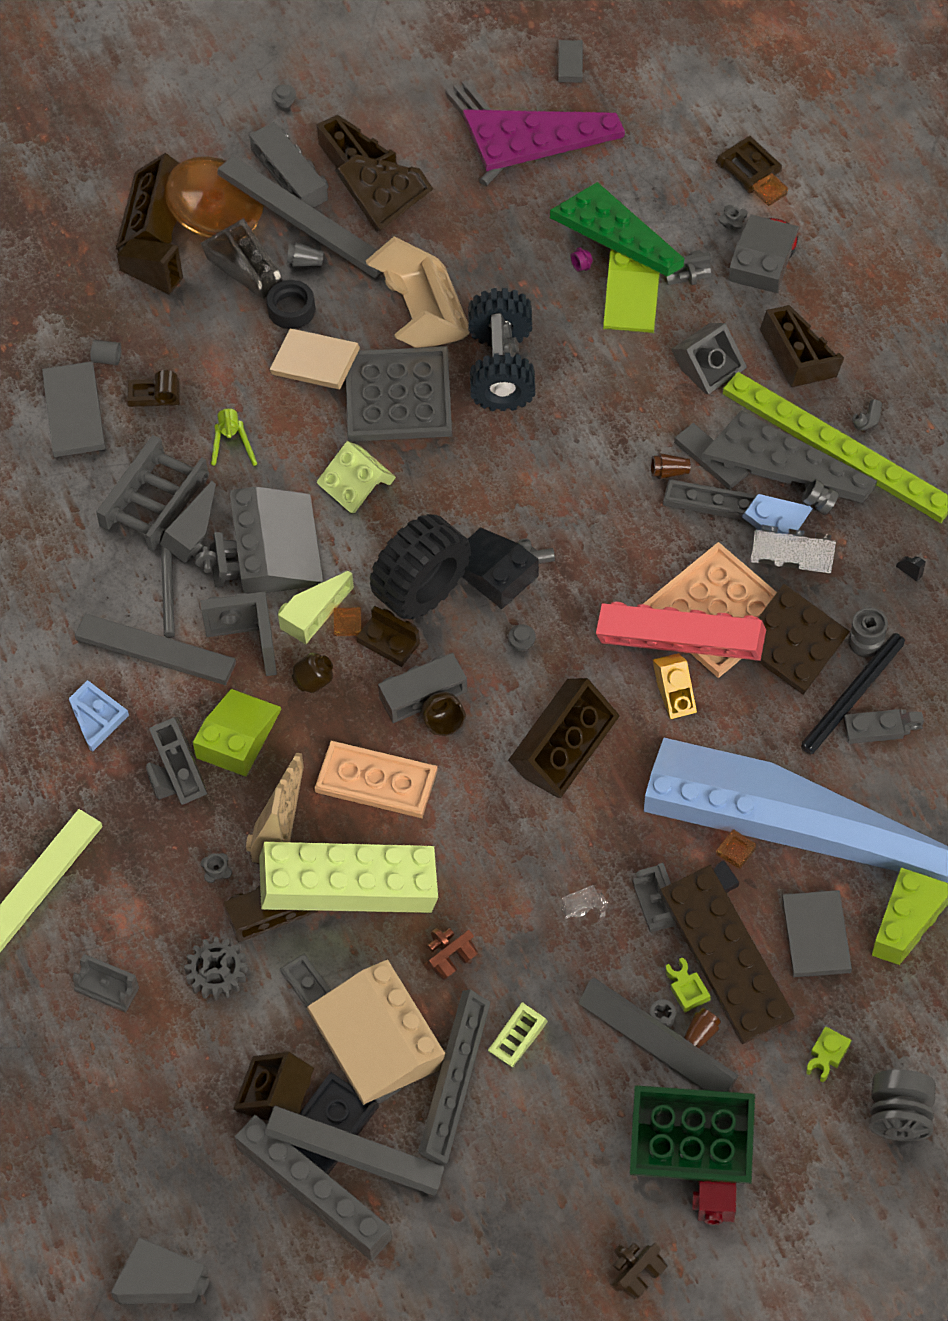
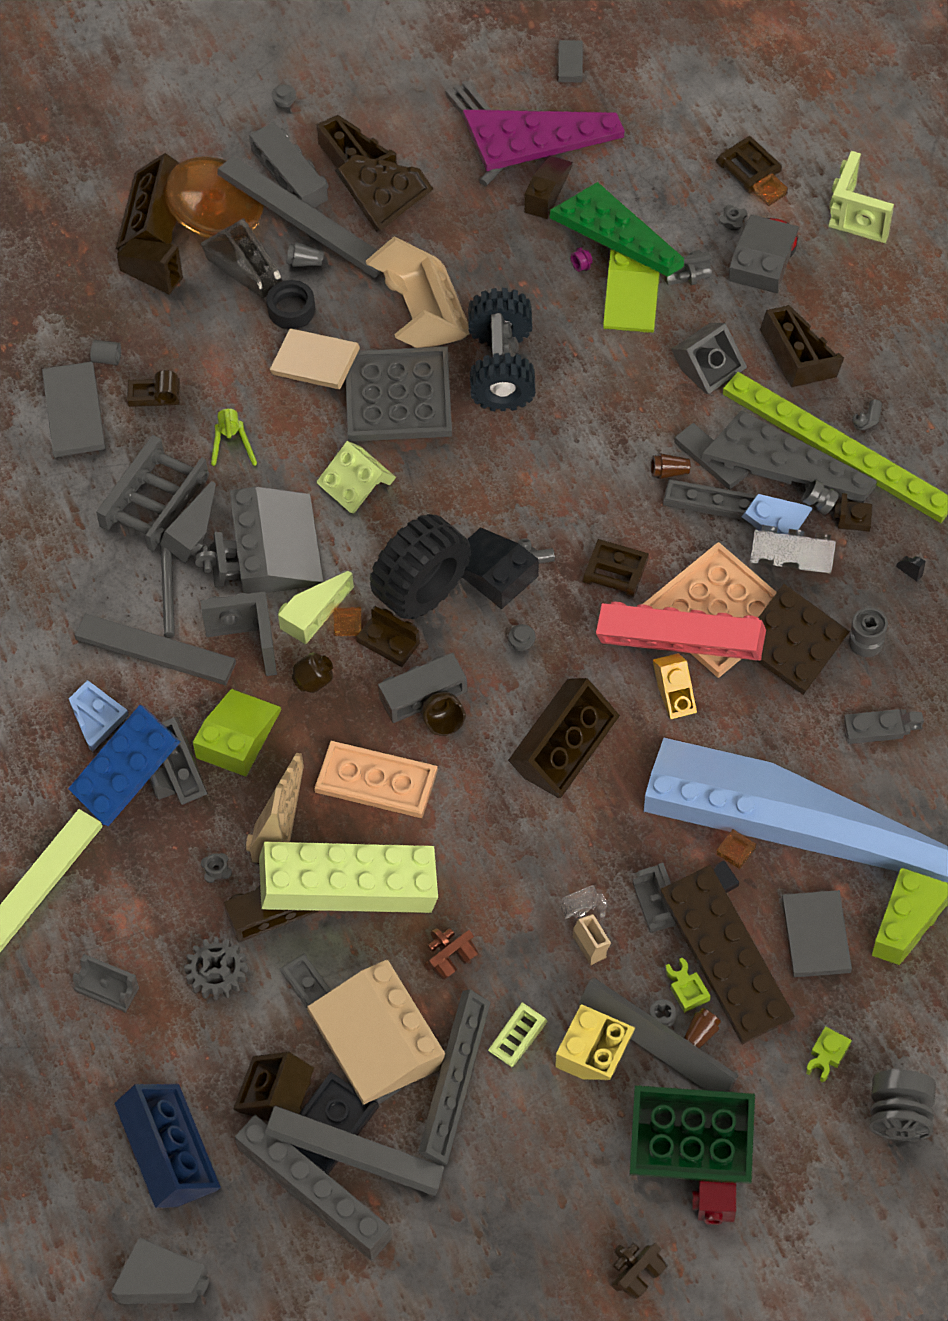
black axle [801,633,905,755] -> none
none -> blue plate [68,705,181,826]
none -> dark blue slope [114,1084,221,1208]
none -> dark brown slope [524,156,573,219]
none -> light yellow slope [556,1004,635,1080]
none -> tan piece [573,914,611,965]
none -> dark brown plate [583,539,649,598]
none -> yellowish green bracket [828,151,894,243]
none -> dark brown bracket [834,493,873,532]

